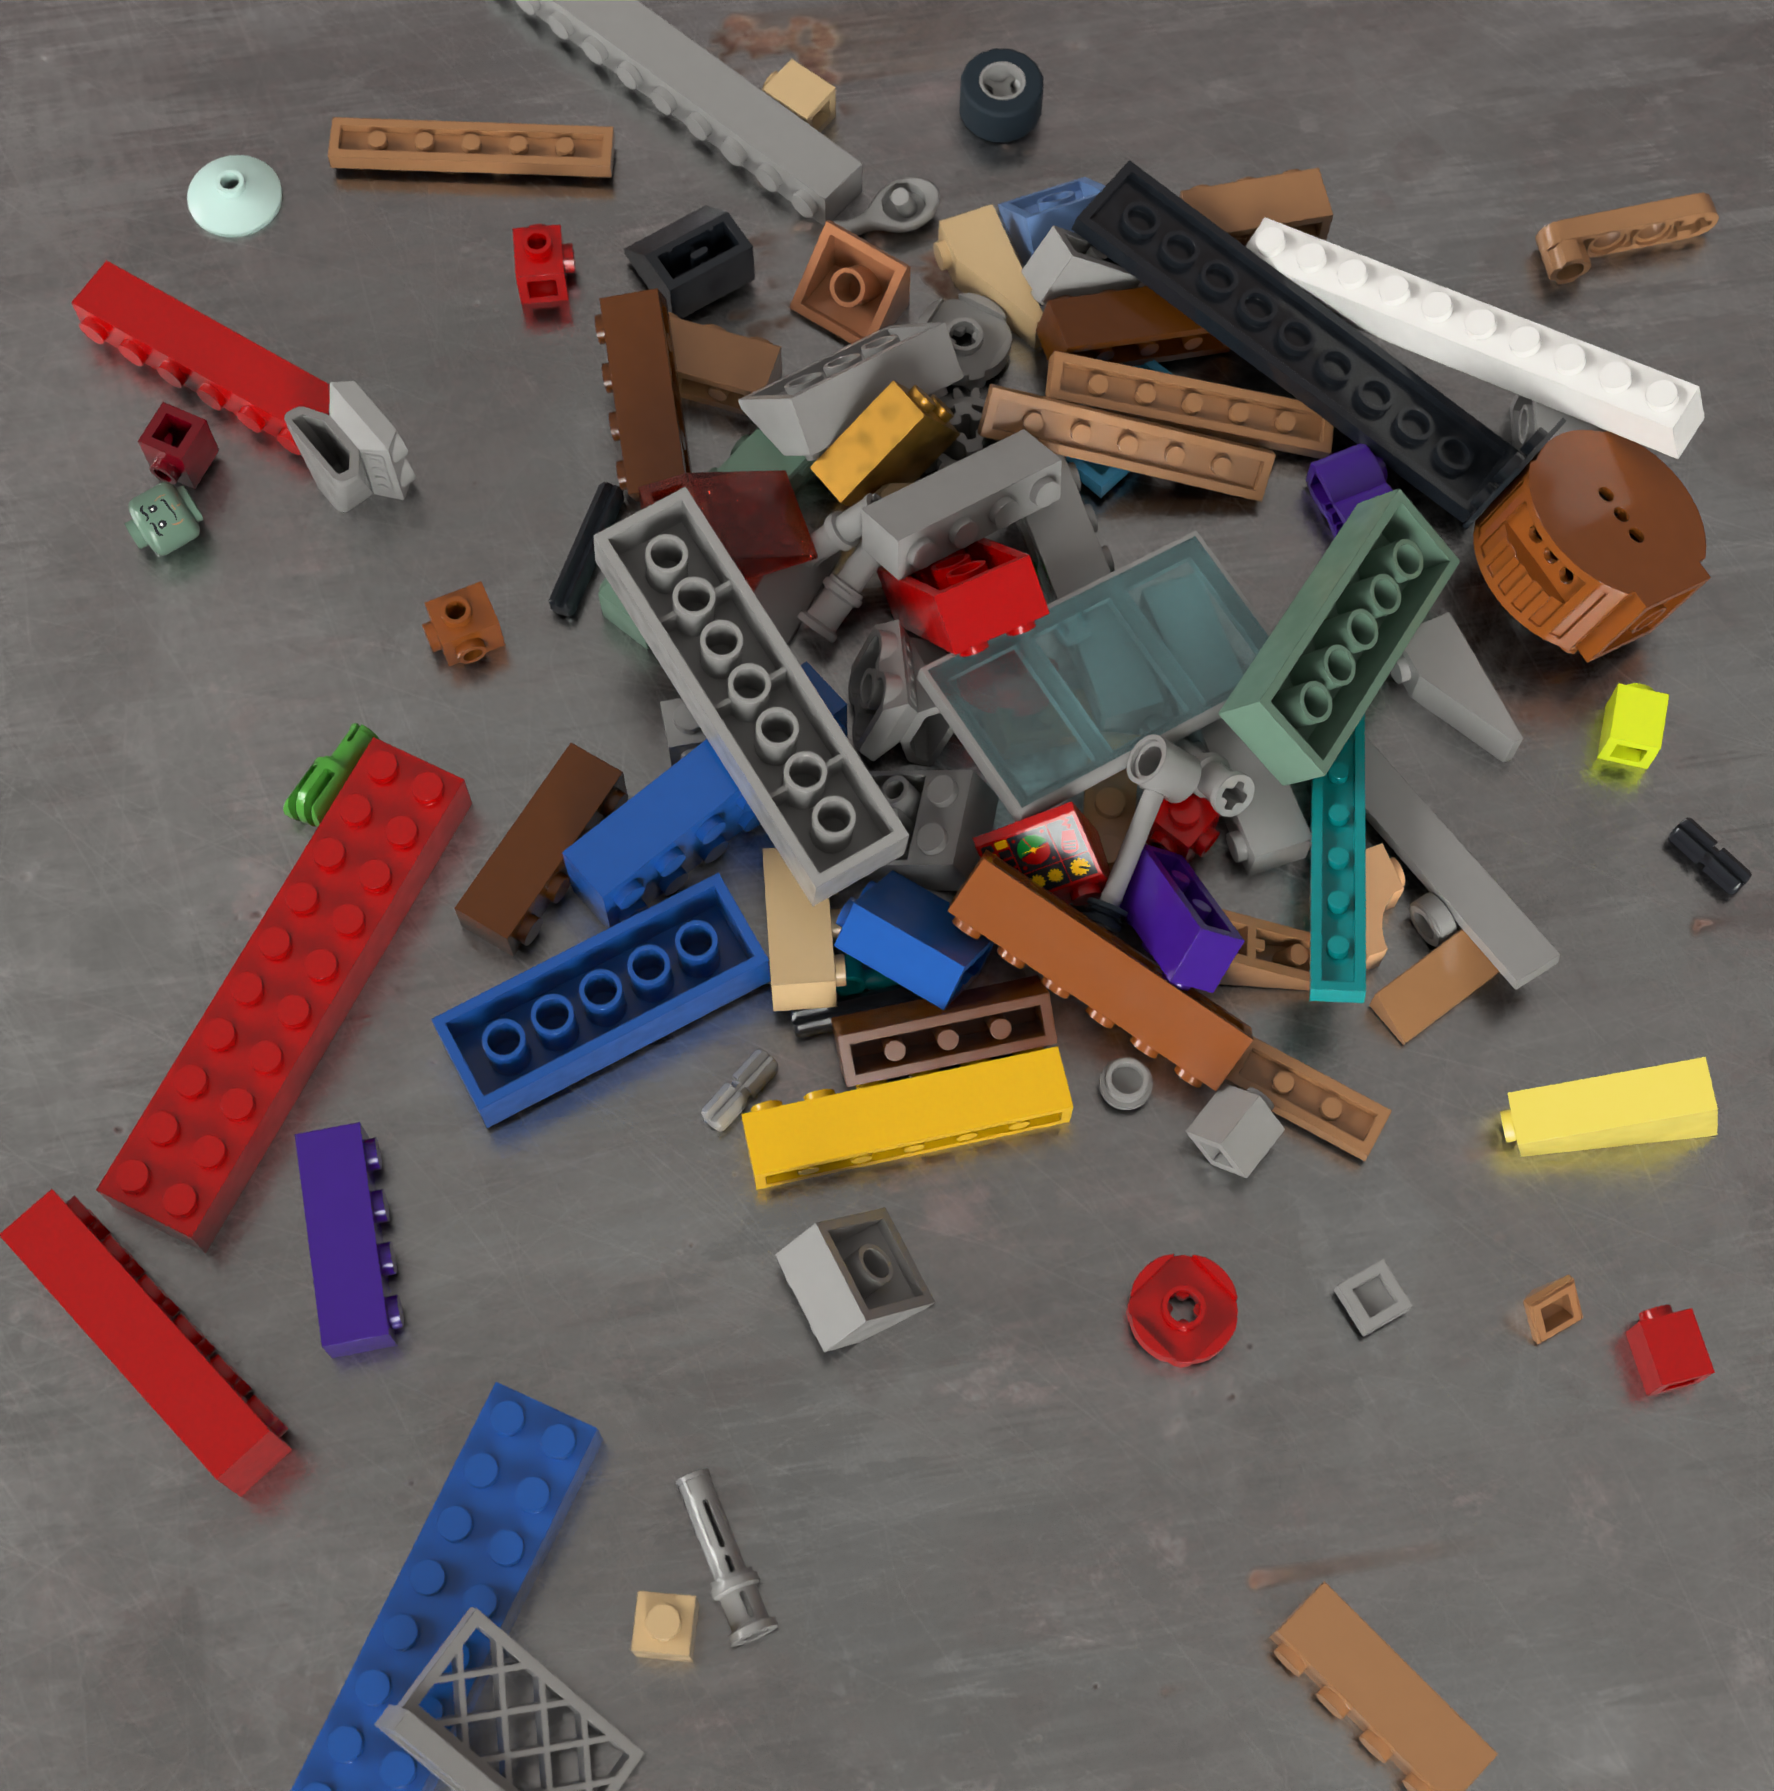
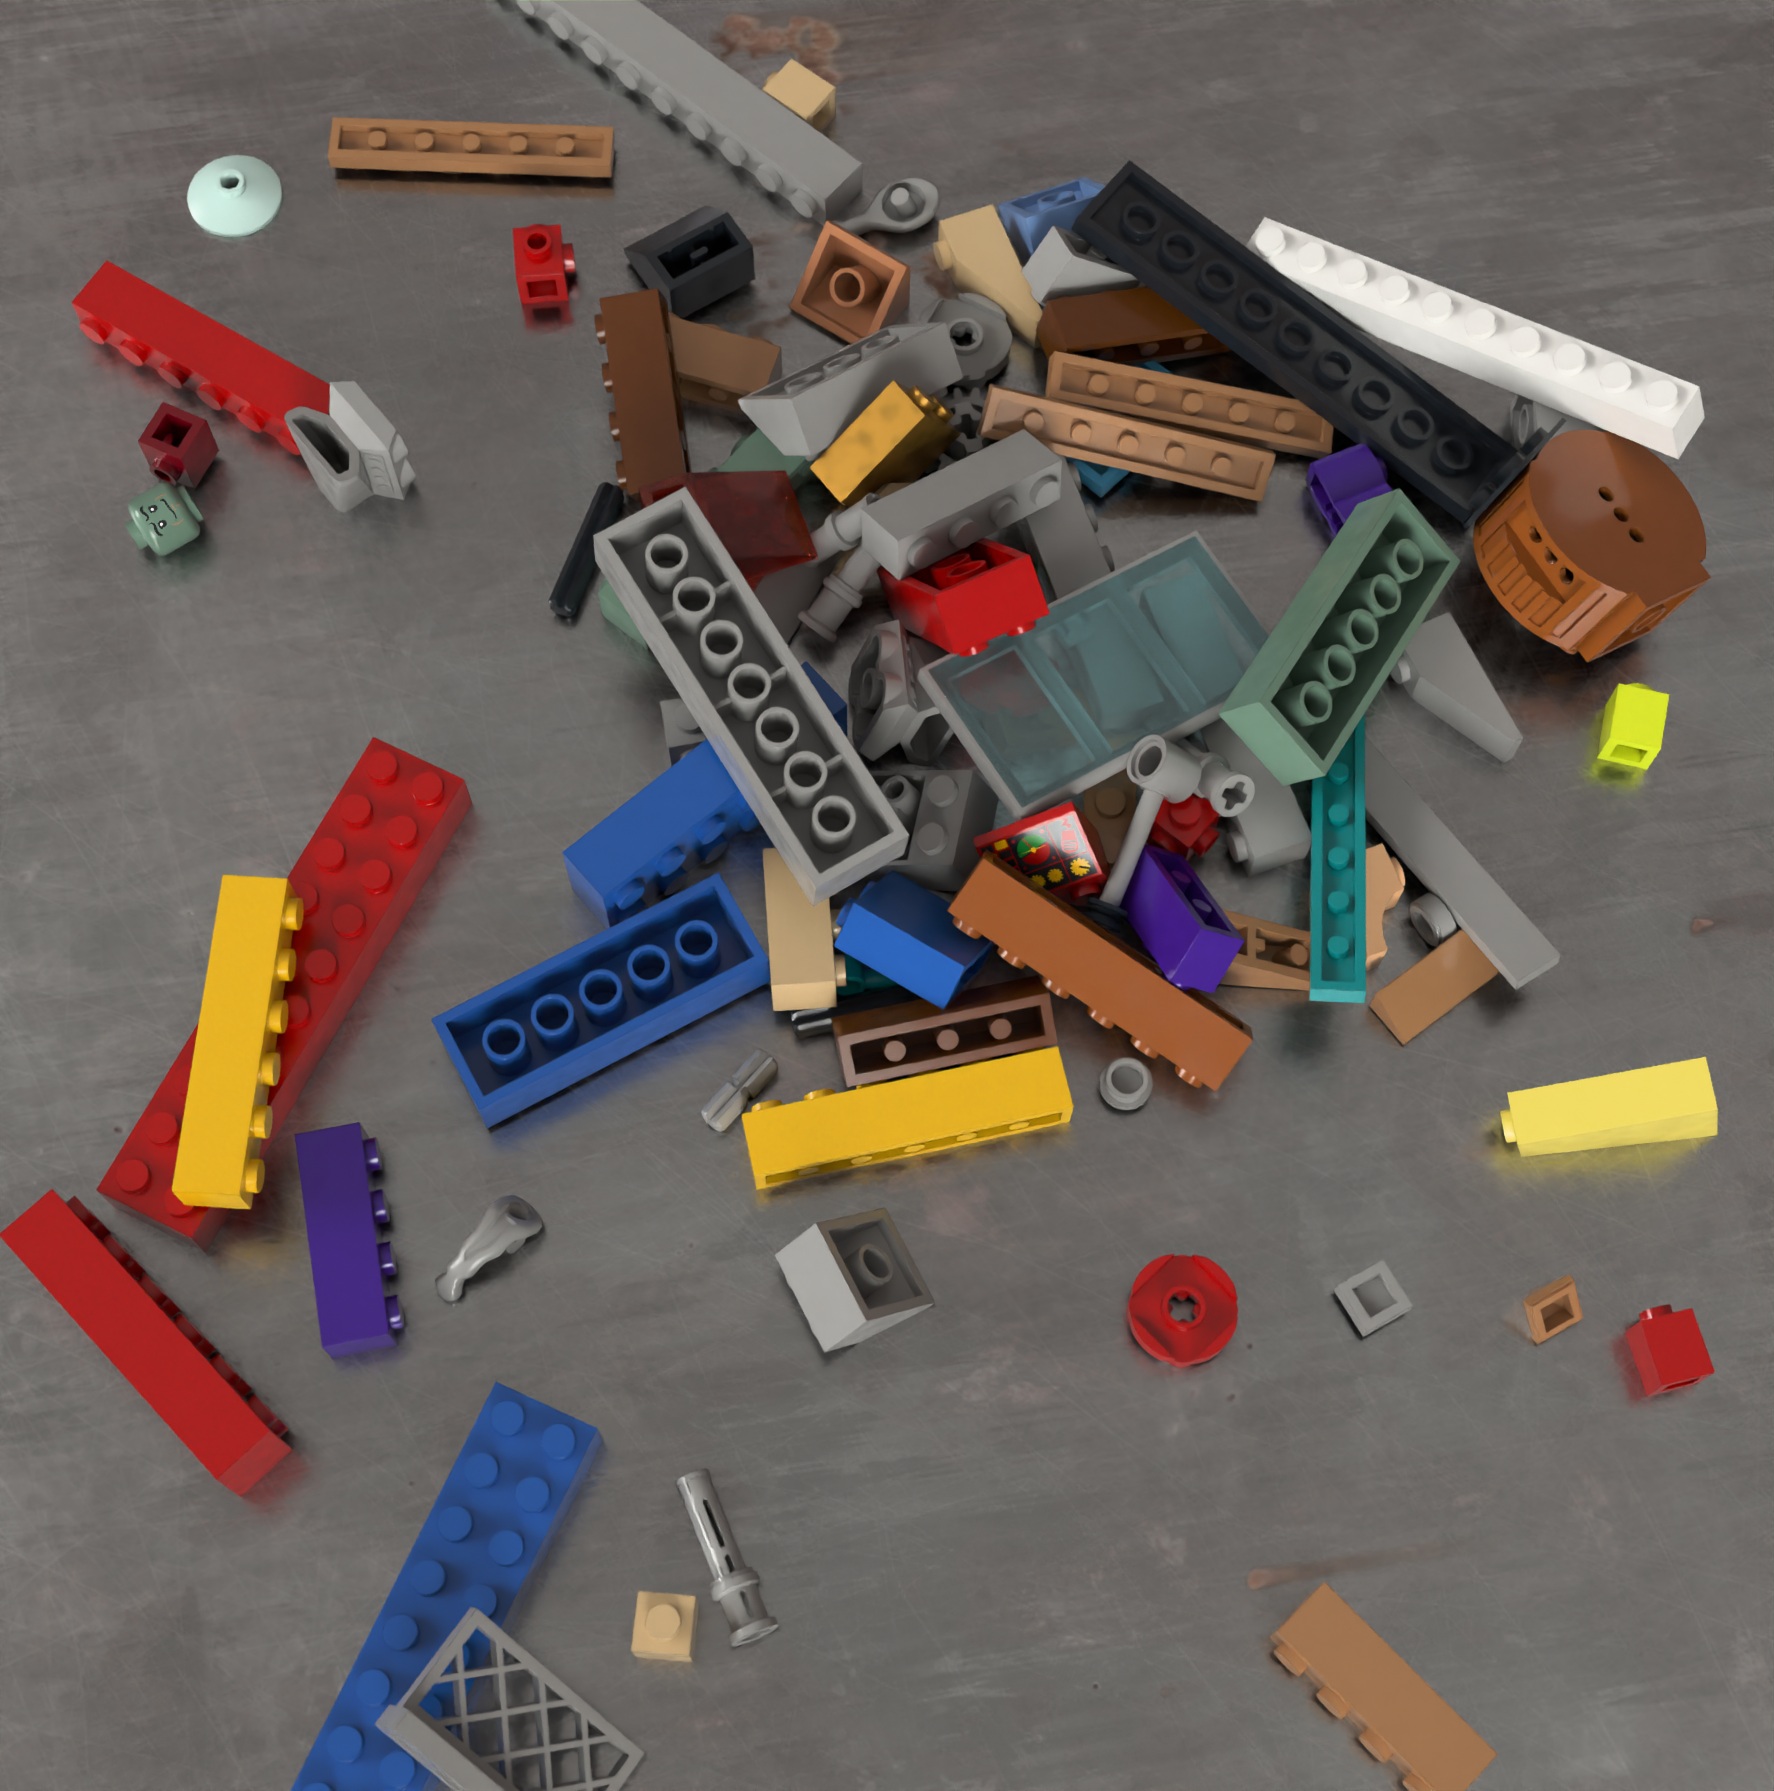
bright green arm [283,723,380,827] -> none
dark orange brick [421,581,505,667] -> none
reddish brown brick [454,743,628,957] -> none
black wheel [959,48,1043,142] -> none
medium nougat brick [1180,168,1333,246] -> none
light grey brick [1185,1083,1285,1178] -> none
medium nougat plate [1222,1036,1392,1161] -> none
medium nougat beam [1535,193,1719,284] -> none
black piece [1669,817,1752,895] -> none
none -> yellow brick [172,874,304,1210]
none -> light grey piece [435,1195,542,1301]

